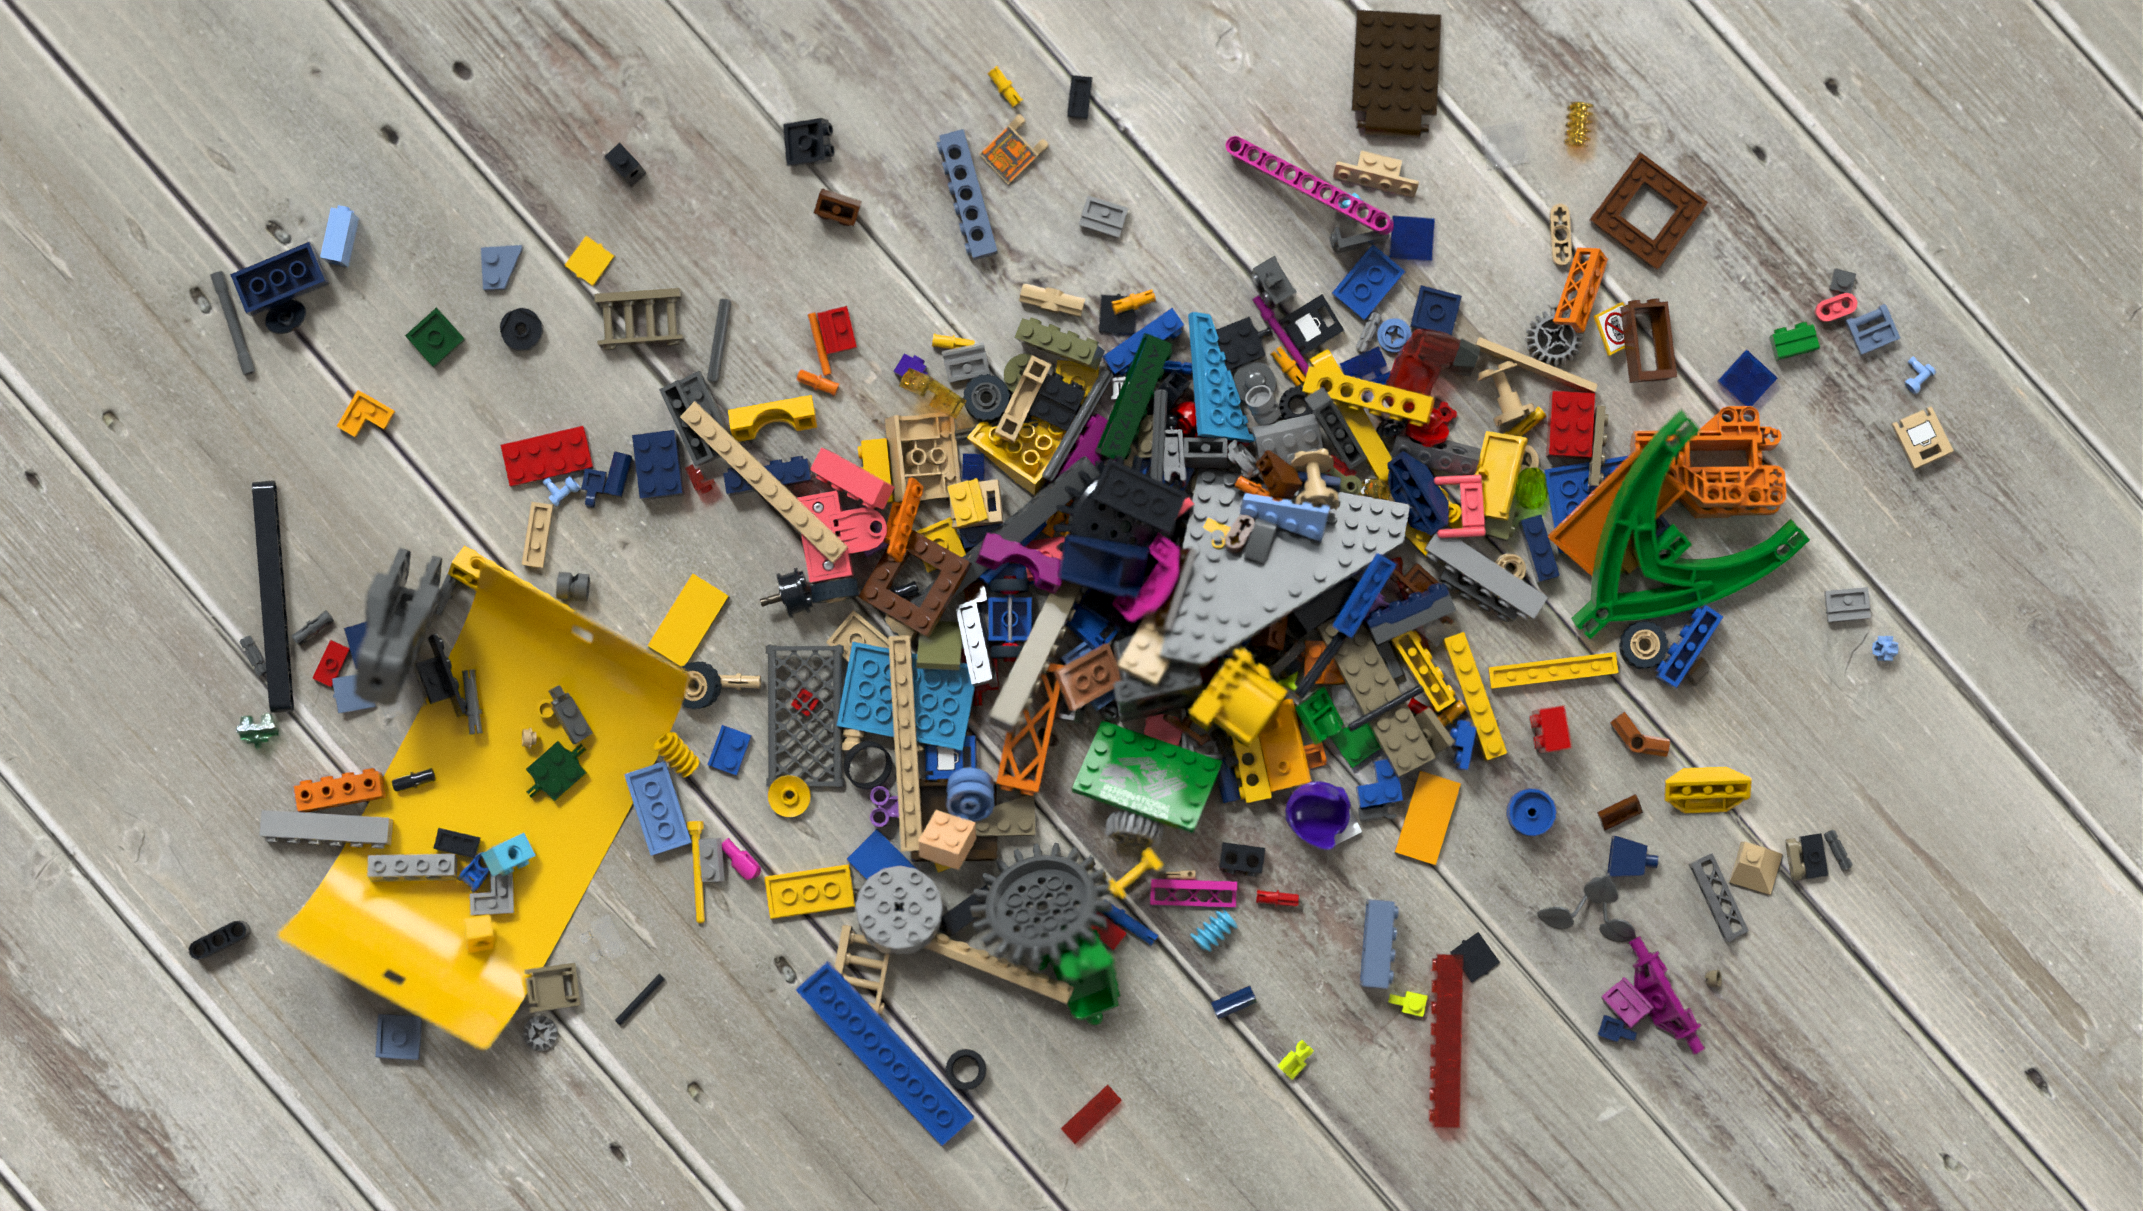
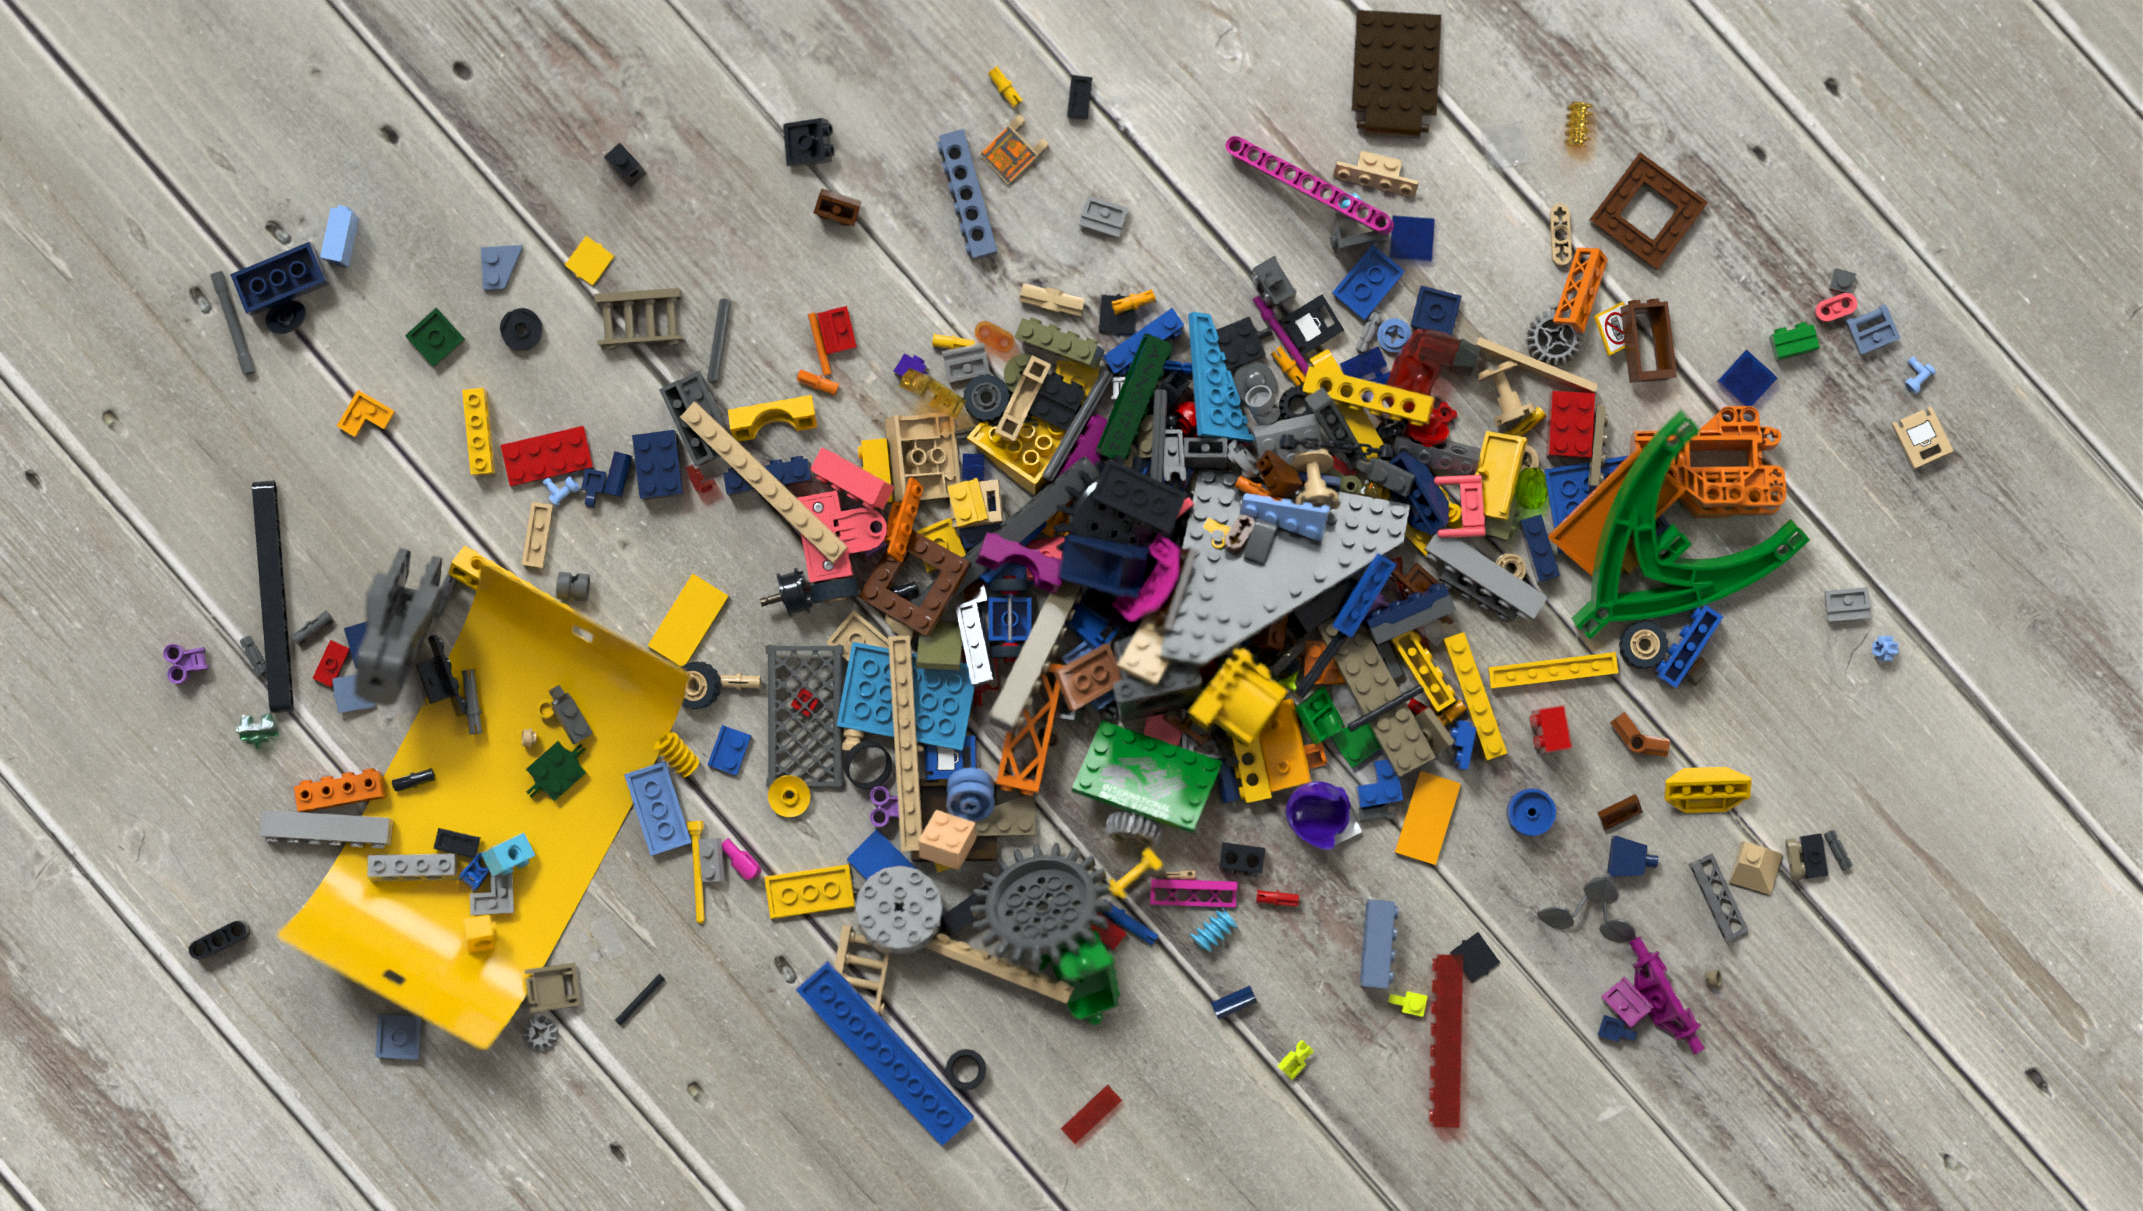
none -> medium lavender piece [163,644,209,684]
none -> yellow brick [462,388,495,477]
none -> clear orange plate [974,321,1015,353]
none -> black piece [1279,434,1394,461]
none -> dark grey hinge [1356,457,1415,497]

